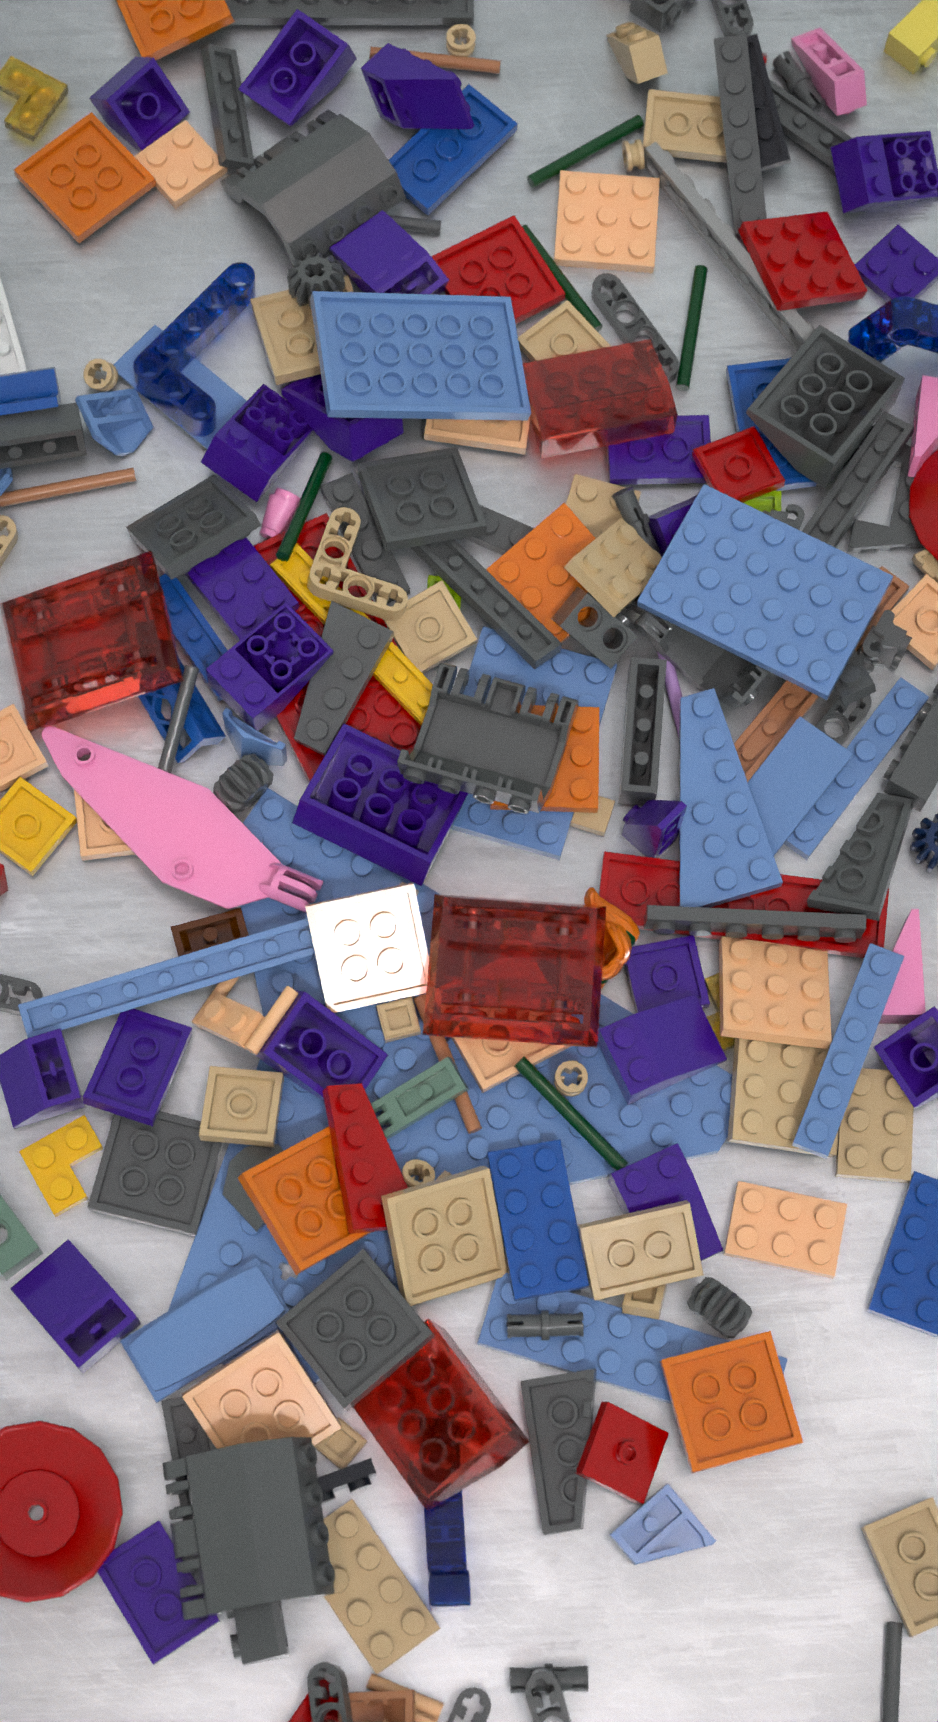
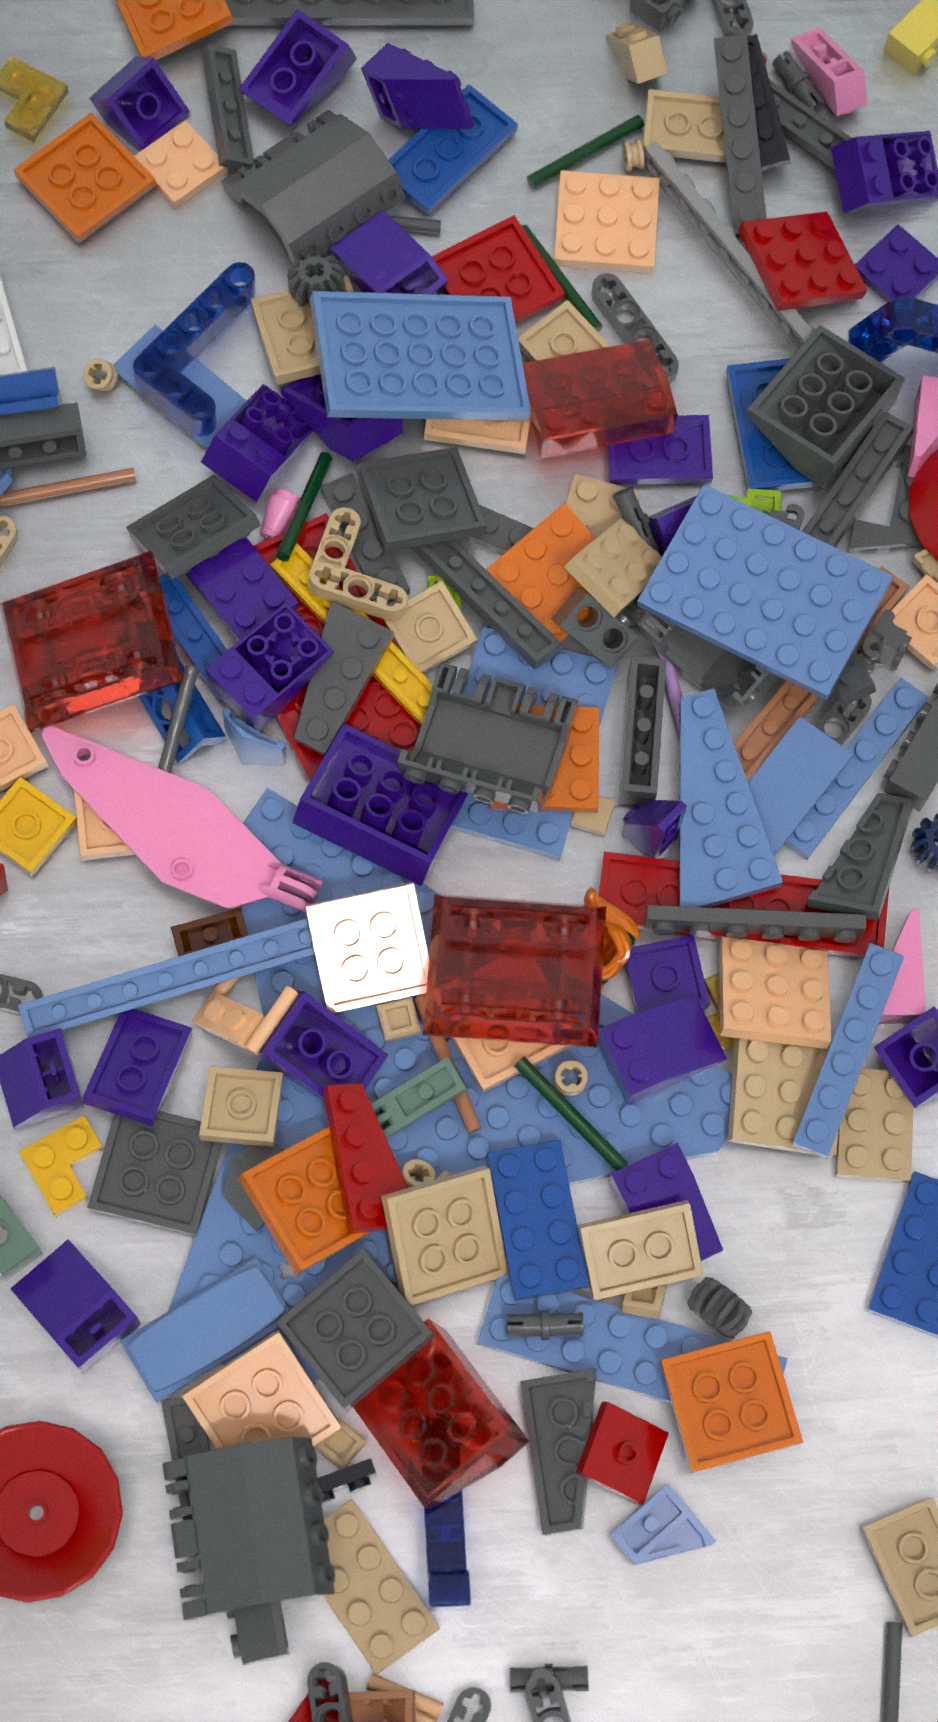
medium blue slope [75,388,153,456] -> none
dark purple plate [97,1520,220,1665] -> none
dark grey gear [213,754,274,813] -> none
nougat bar [369,46,501,74] -> none
tan bush [446,24,476,57] -> none
dark green bar [676,265,708,391] -> none
red plate [692,426,785,503] -> none
light nougat plate [723,1181,847,1279] -> none

